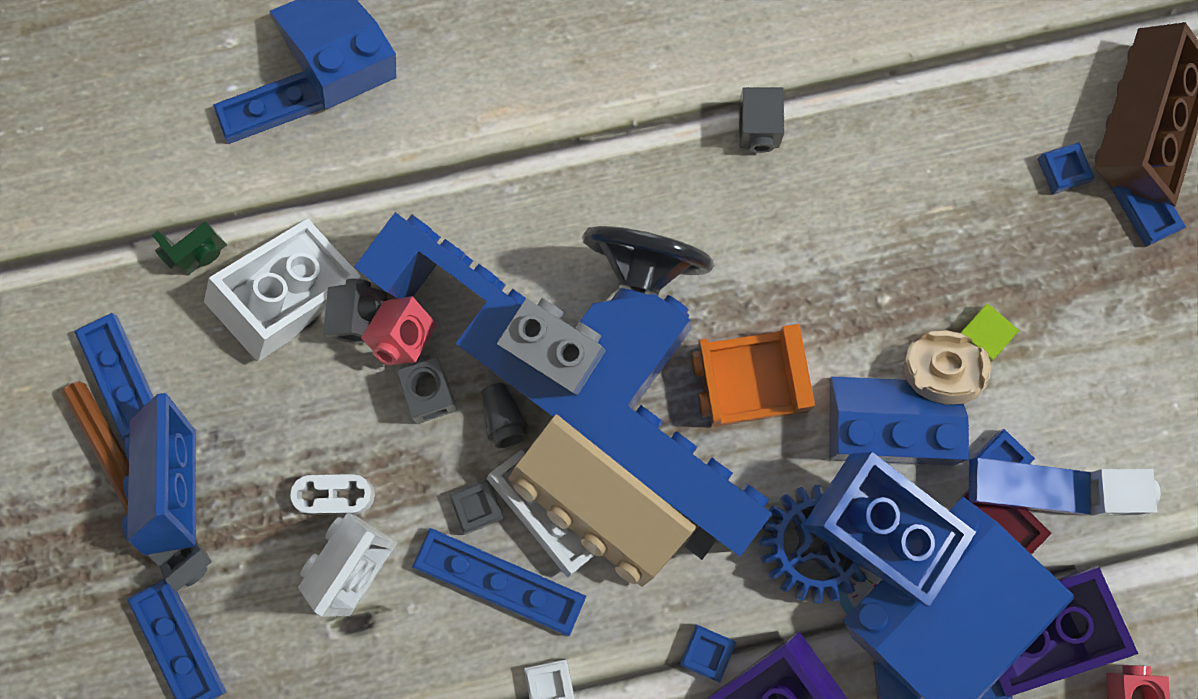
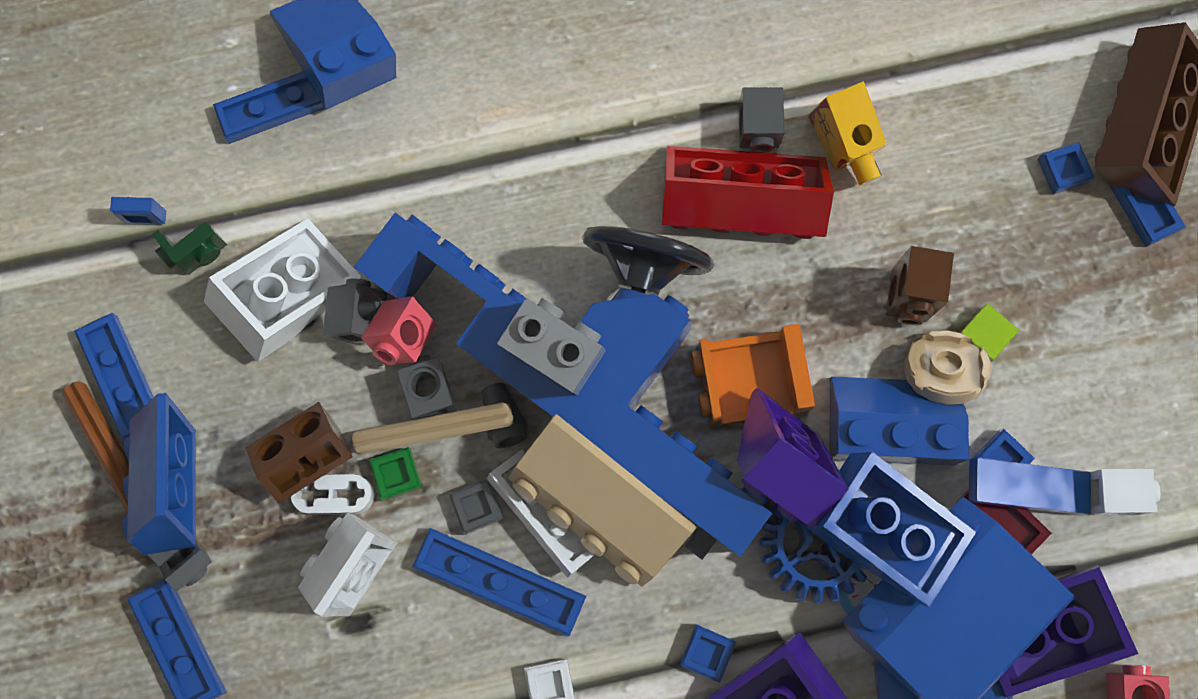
none -> blue tile [110,197,167,225]
none -> reddish brown brick [245,402,353,503]
none -> tan axle [352,402,513,454]
none -> green tile [369,447,423,501]
none -> red slope [662,146,834,239]
none -> dark purple slope [737,387,849,529]
none -> yellow torso [808,81,886,186]
none -> reddish brown brick [886,246,954,325]

